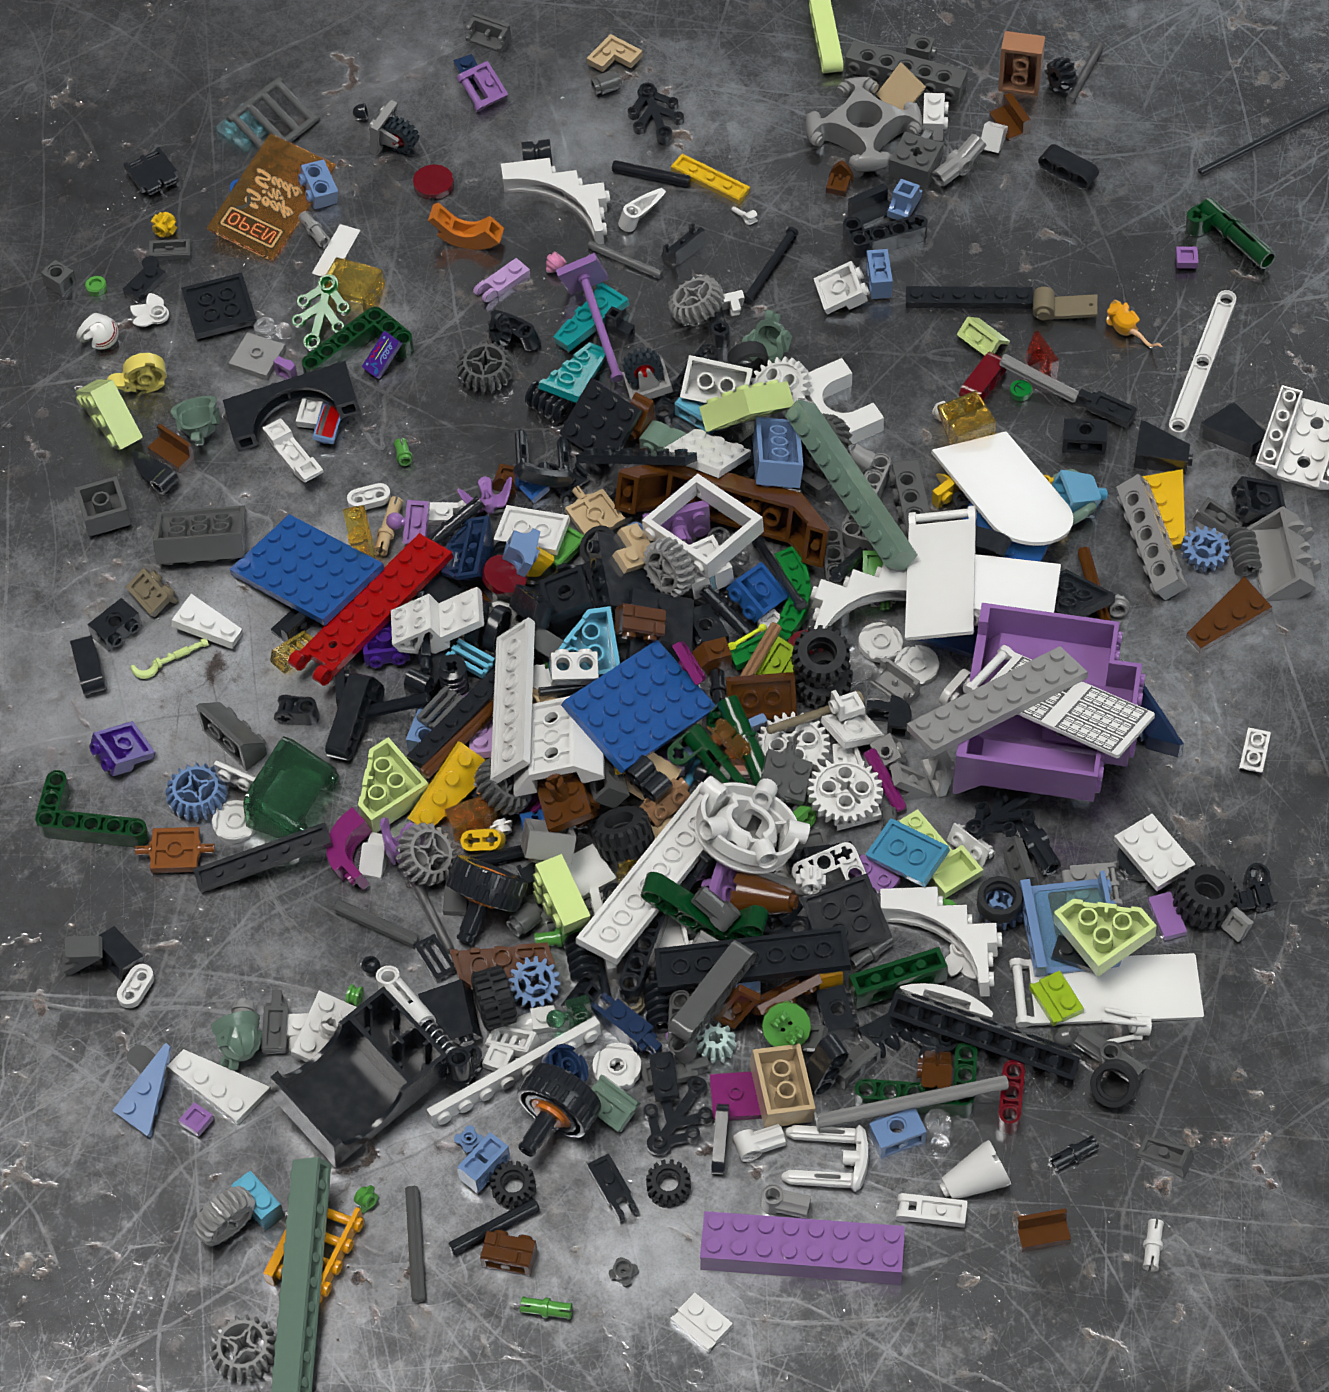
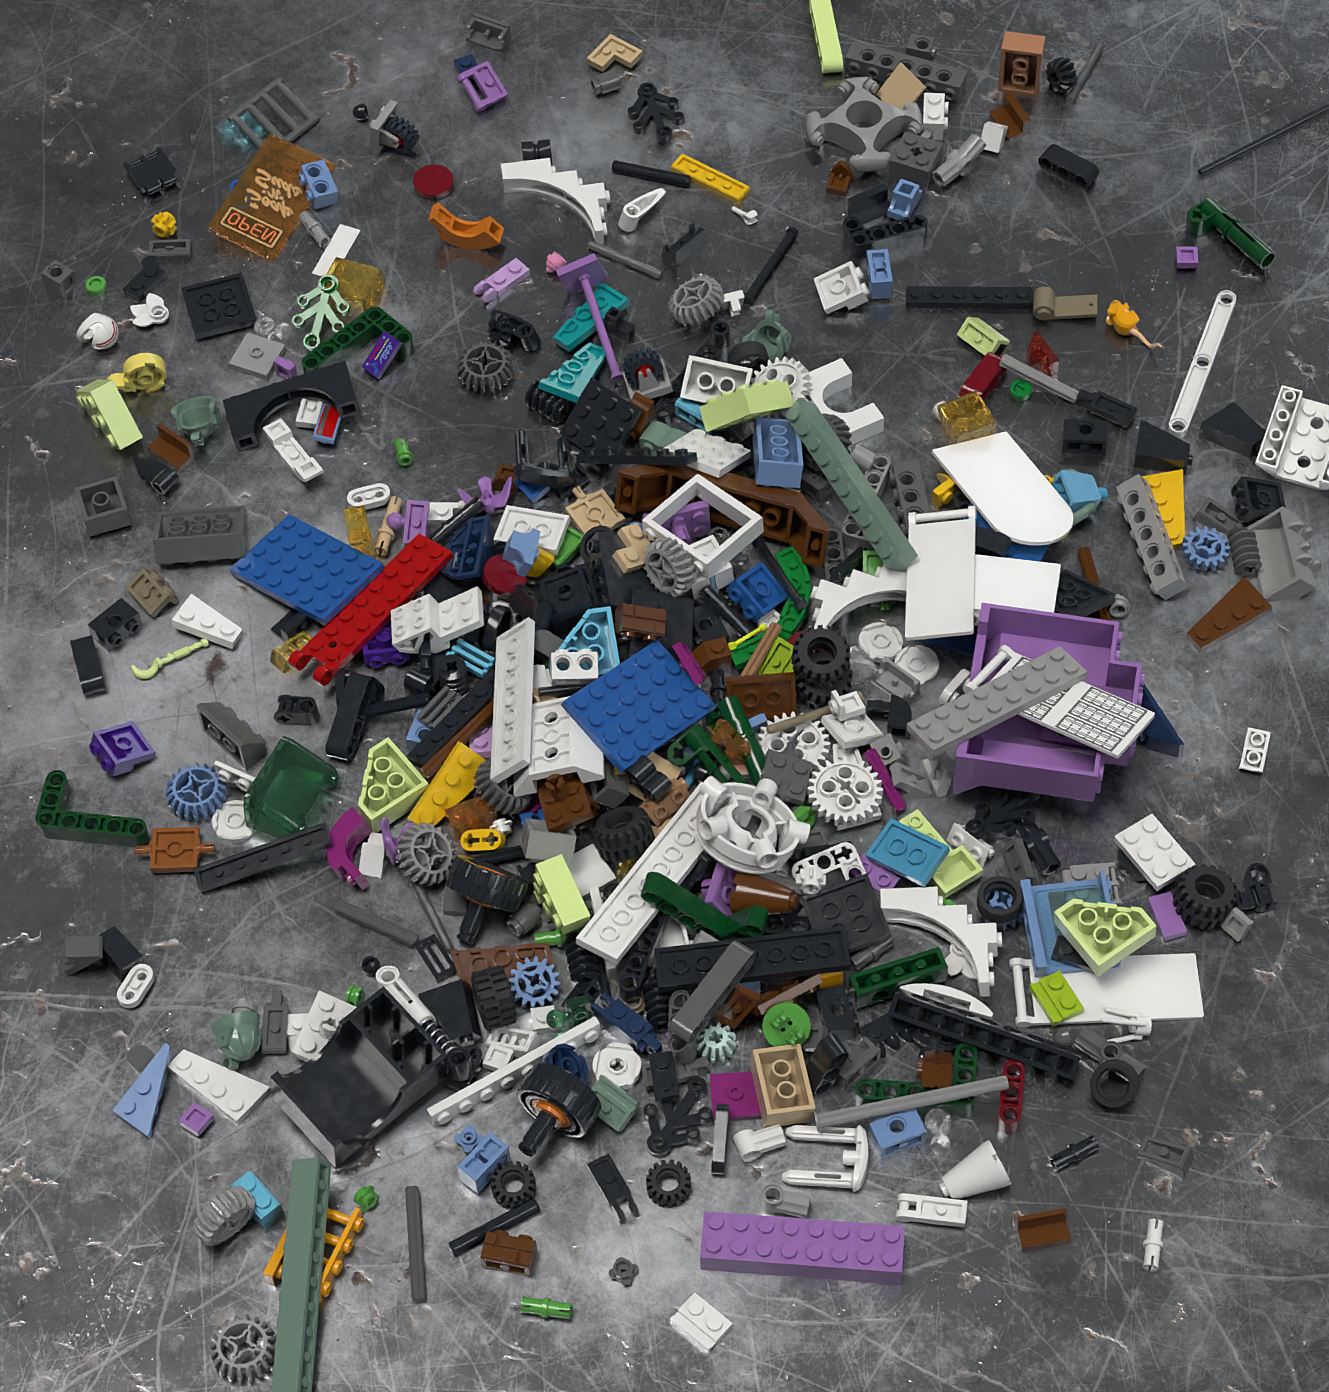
dark grey piece [691,885,741,932] -> none

